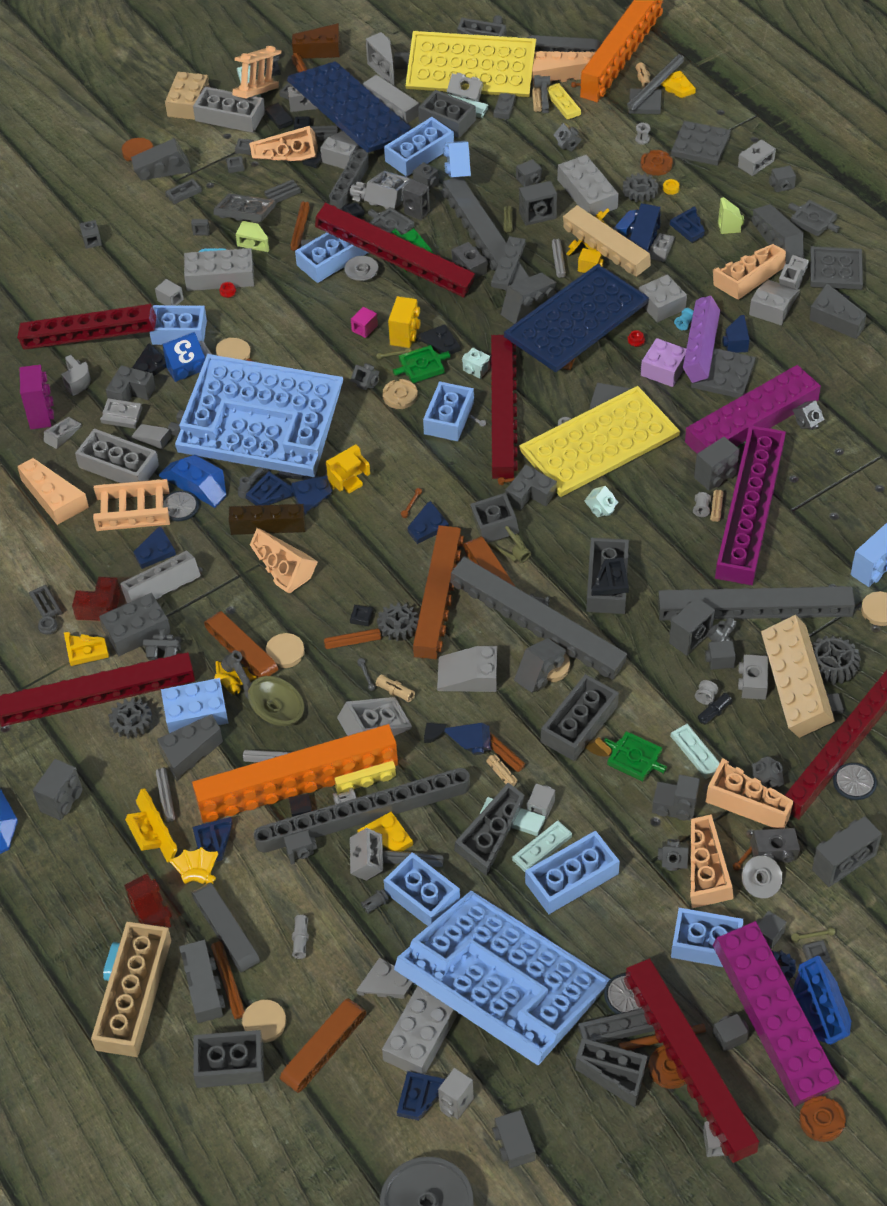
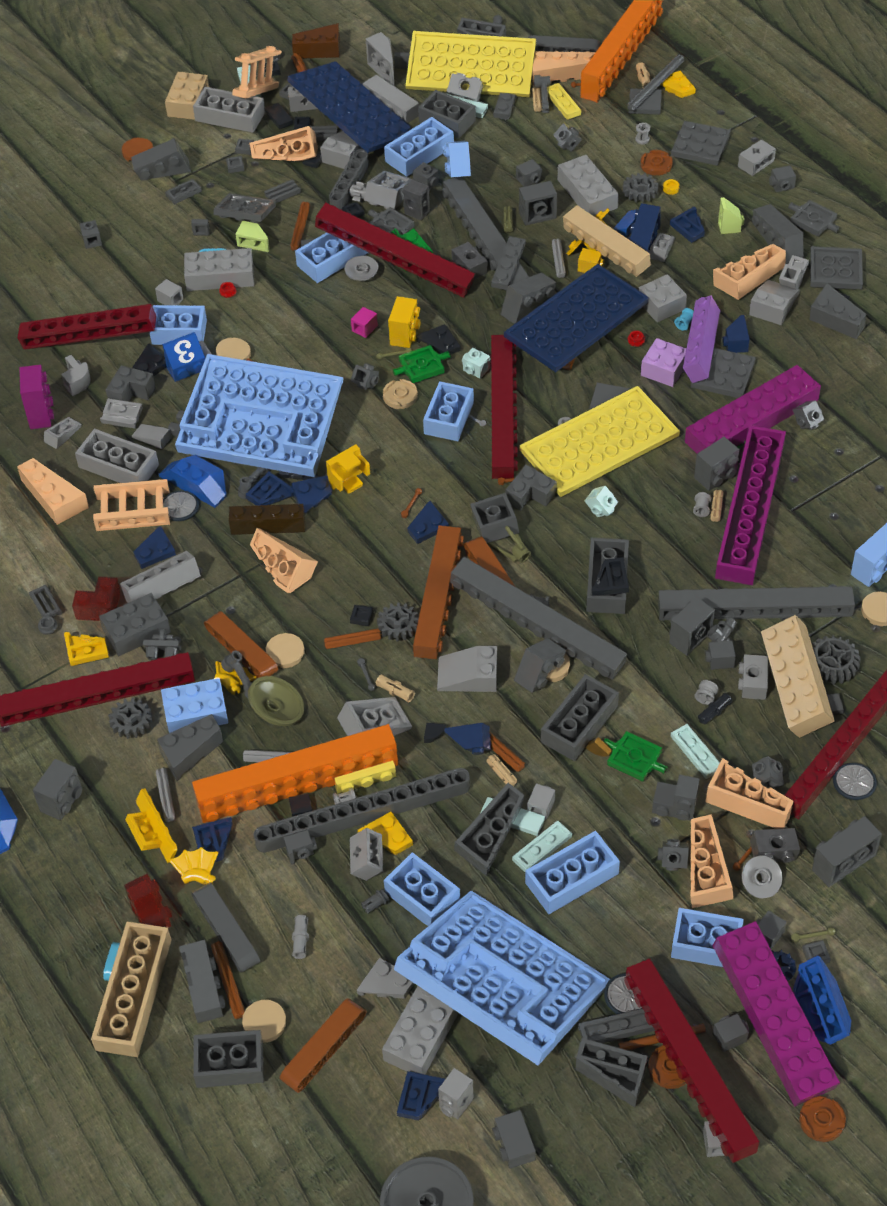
dark grey axle [383,850,444,867] -> none

